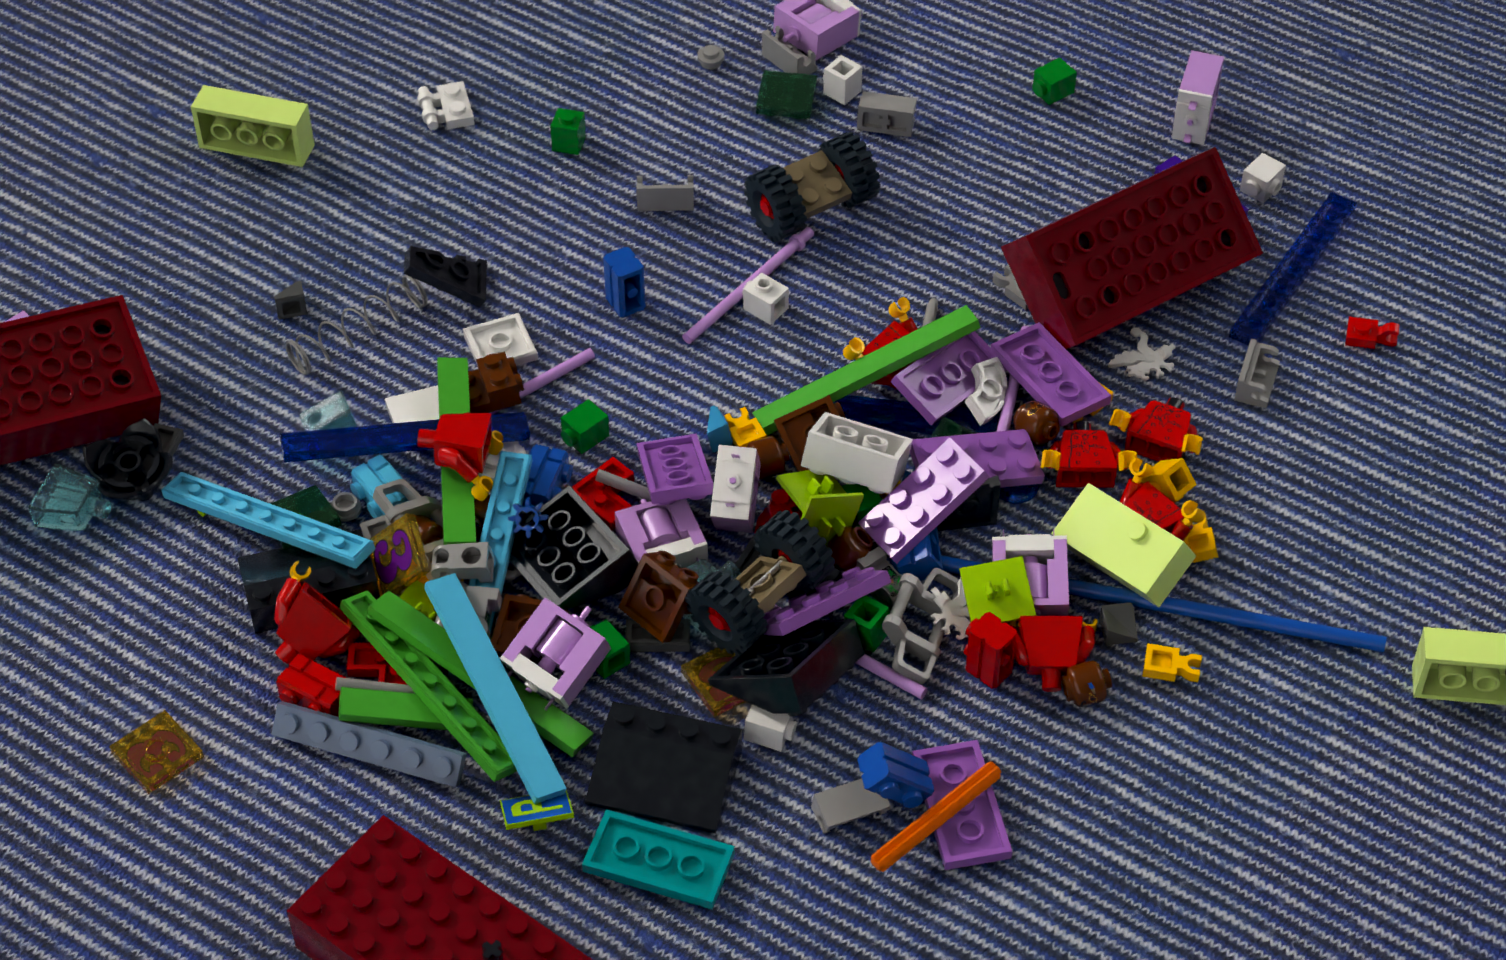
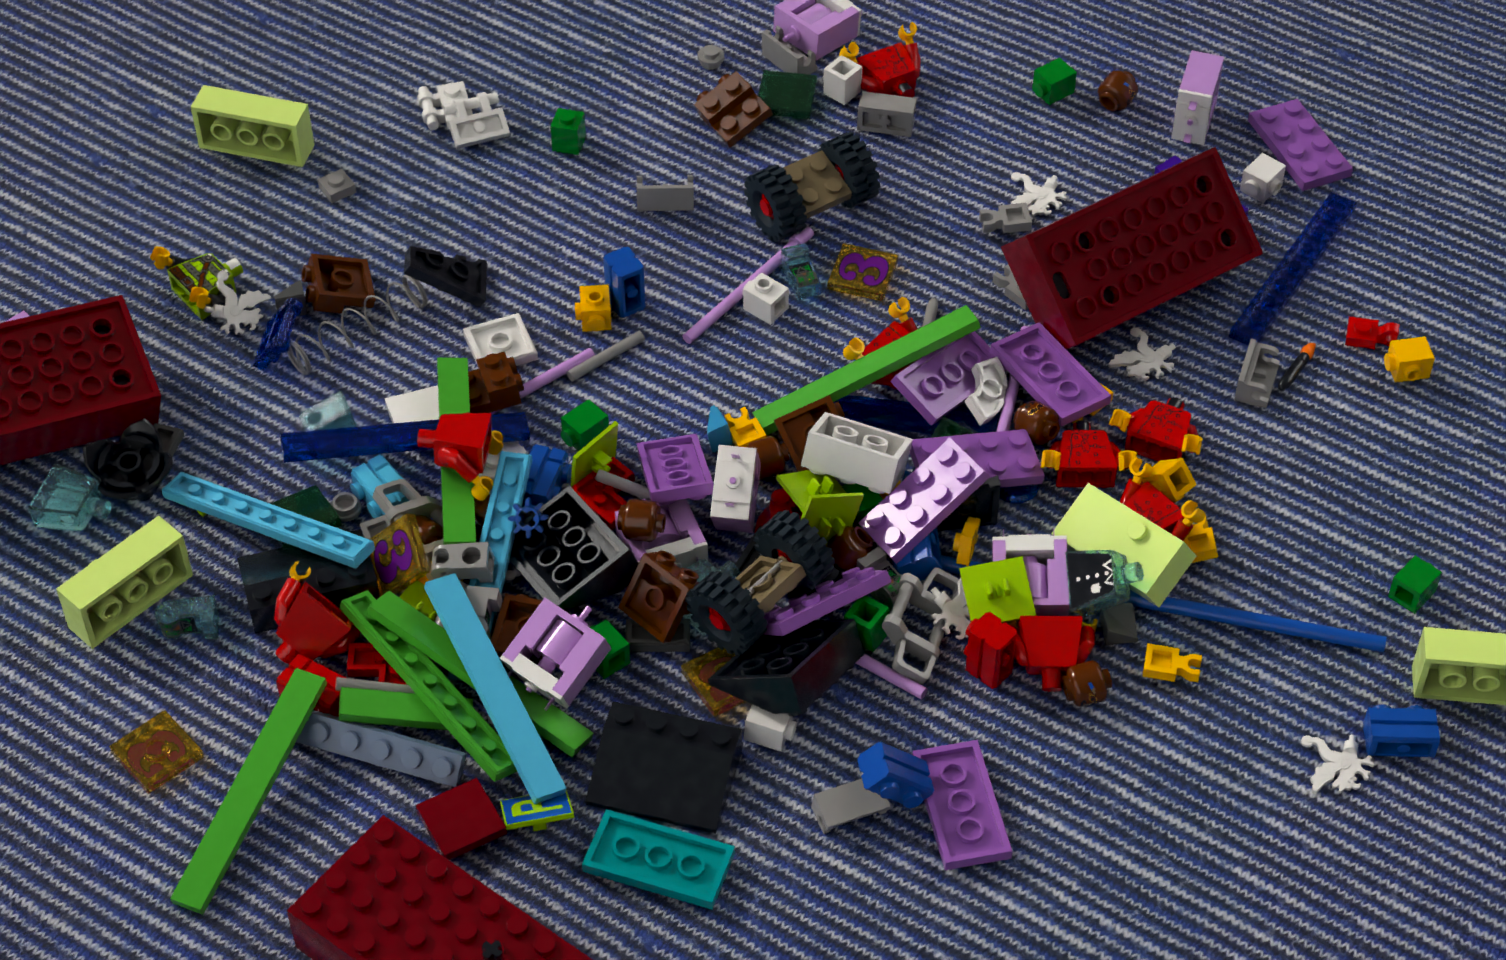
orange axle [871,762,1001,872] -> none
none -> yellowish green brick [56,515,193,649]
none -> torso [150,246,243,320]
none -> clear light blue leg [155,595,219,639]
none -> bright green tile [170,668,327,915]
none -> white piece [205,271,271,335]
none -> clear blue plate [253,298,303,371]
none -> reddish brown plate [301,253,376,314]
none -> light grey plate [317,169,357,203]
none -> dark red tile [415,778,507,860]
none -> white plate [443,92,510,149]
none -> light grey bar [567,330,645,382]
none -> lime piece [571,421,619,487]
none -> yellow brick [575,284,612,332]
none -> reddish brown head [617,499,666,542]
none -> reddish brown plate [693,71,773,148]
none -> clear light blue leg [781,243,821,300]
none -> clear yellow tile [827,243,899,301]
none -> red torso [839,22,921,98]
none -> yellow plate [953,517,981,566]
none -> light grey plate [979,203,1032,233]
none -> white piece [1011,172,1067,217]
none -> torso [1065,550,1144,617]
none -> reddish brown head [1098,70,1138,111]
none -> medium lavender plate [1248,99,1353,191]
none -> black piece [1278,343,1316,391]
none -> white piece [1301,735,1374,795]
none -> blue brick [1363,704,1440,757]
none -> yellow brick [1384,336,1435,383]
none -> green brick [1388,555,1442,614]

